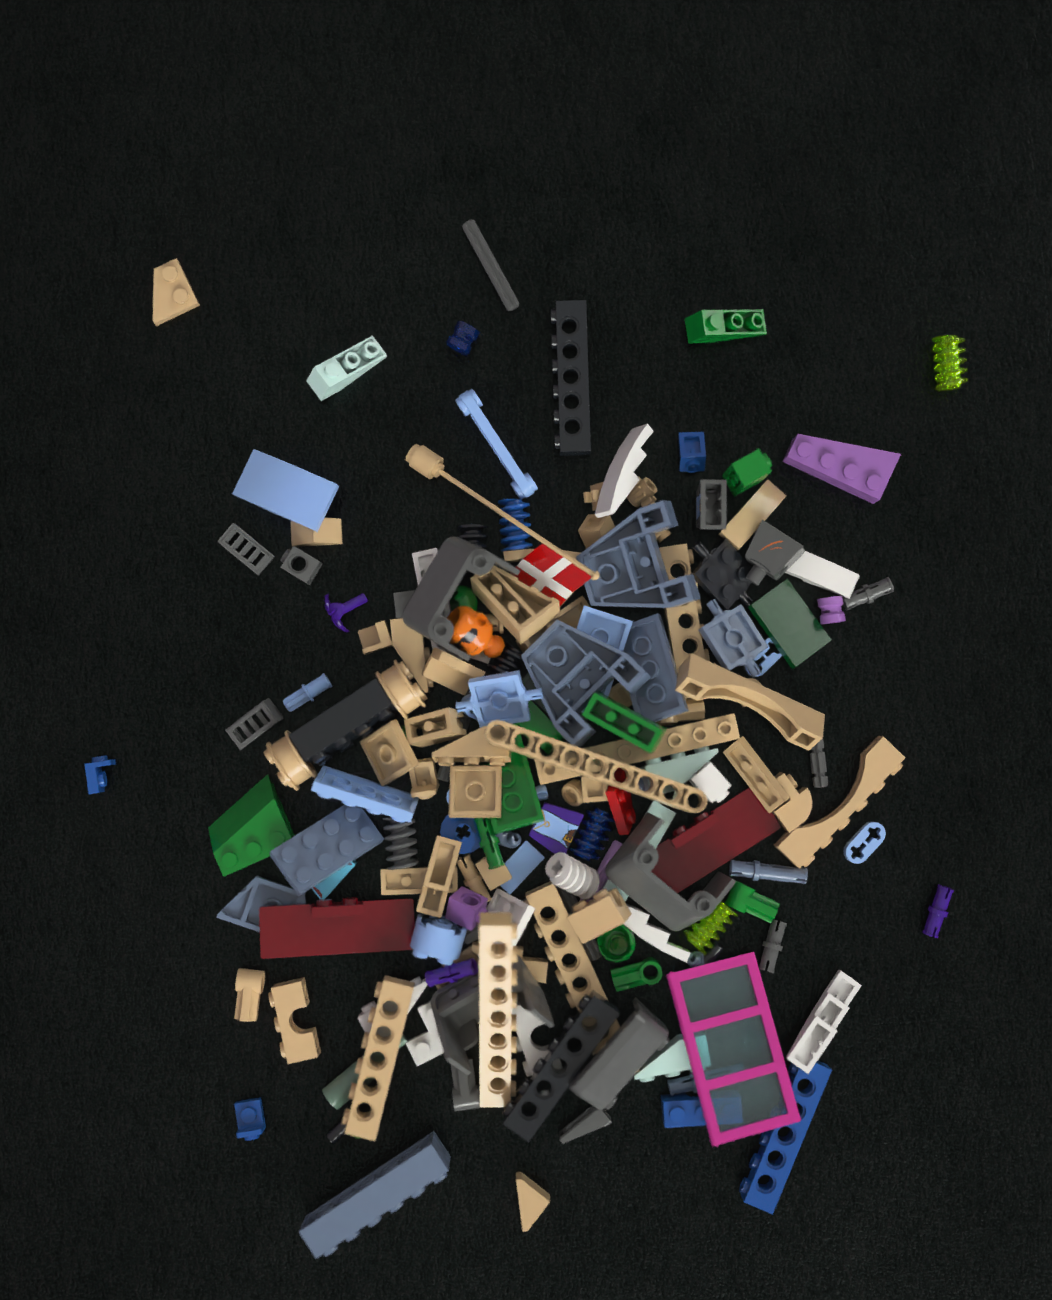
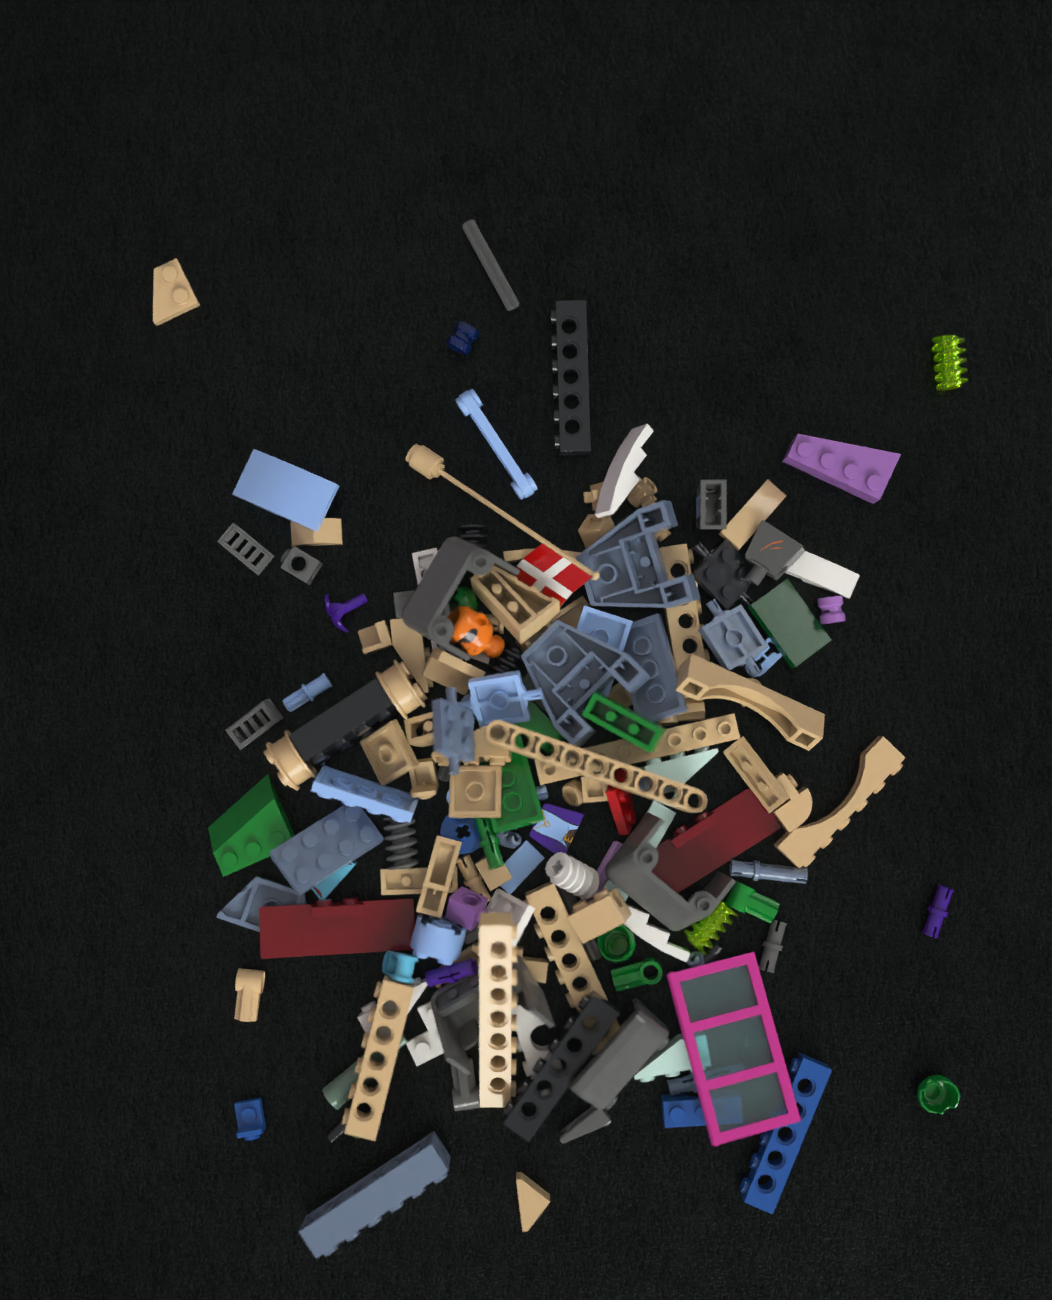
blue bracket [84,755,116,794] -> none
tan arch [269,977,321,1064] -> none
light aqua slope [307,336,387,401] -> none
blue piece [498,499,533,552] -> none
clear blue piece [568,805,615,862] -> none
blue bracket [678,432,706,473] -> none
green slope [685,309,767,343] -> none
white brick [688,762,731,803] -> none
green brick [722,449,772,497] -> none
white slope [786,969,862,1074] -> none
dark grey axle [810,739,828,788] -> none
dark grey pin [842,577,894,611] -> none
light blue beam [843,821,886,864] -> none
none -> medium azure piece [382,950,419,984]
none -> sand blue plate [432,687,475,775]
none -> green hair [917,1074,960,1115]

